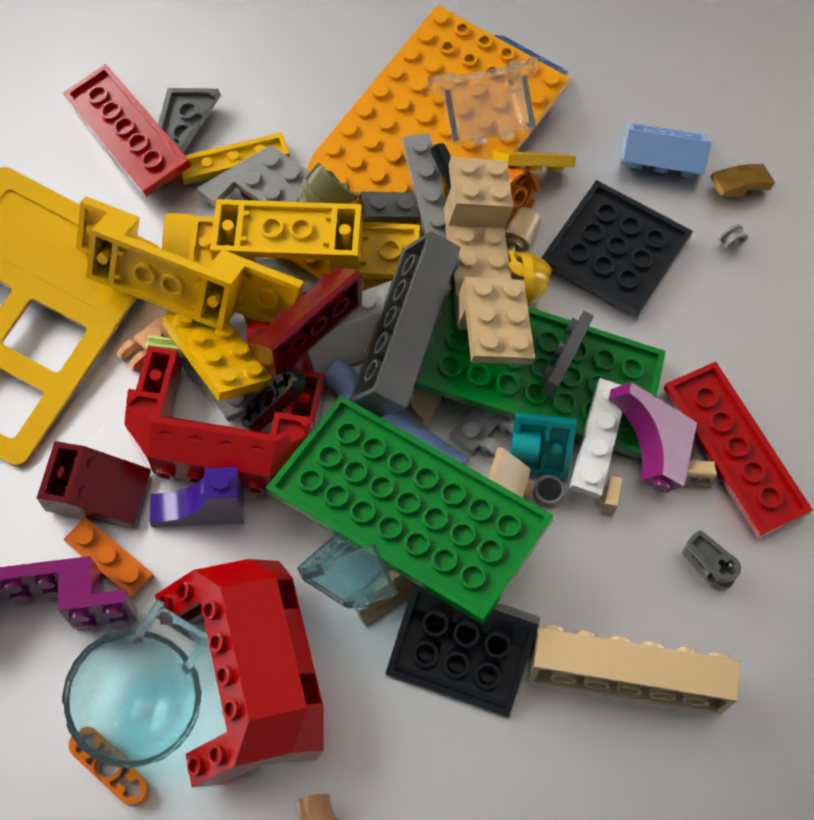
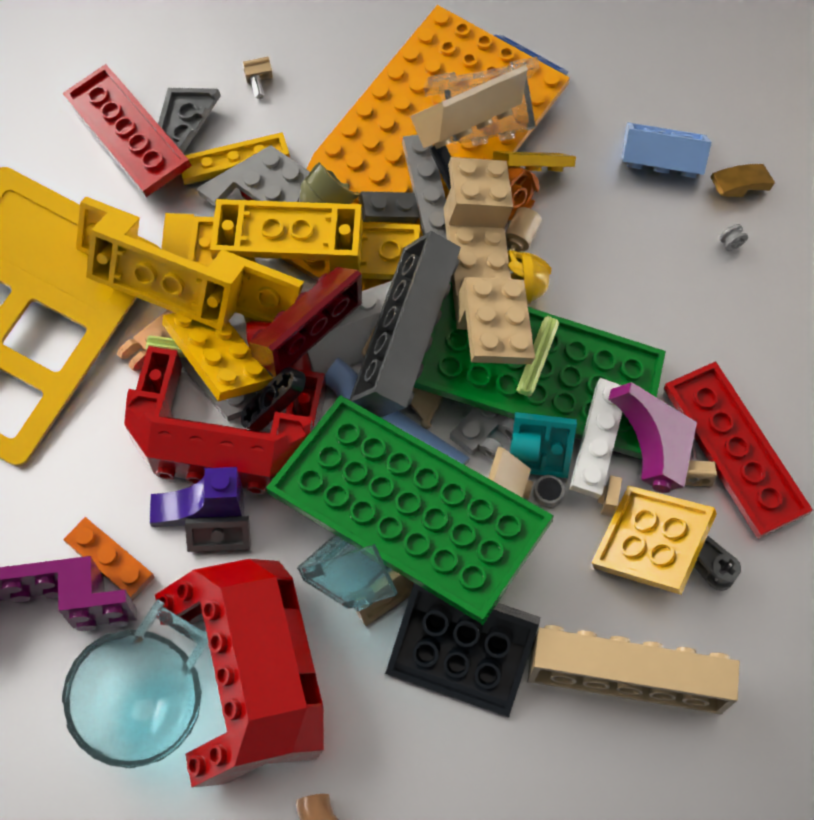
dark red slope [36,441,151,527] -> none
orange beam [69,729,150,807] -> none
dark grey plate [540,310,594,398] -> none
black plate [541,180,693,318] -> none
none -> dark grey plate [185,516,251,552]
none -> tan piece [243,57,273,99]
none -> tan slope [410,65,528,149]
none -> yellowish green axle [517,316,559,397]
none -> yellow plate [591,485,717,595]

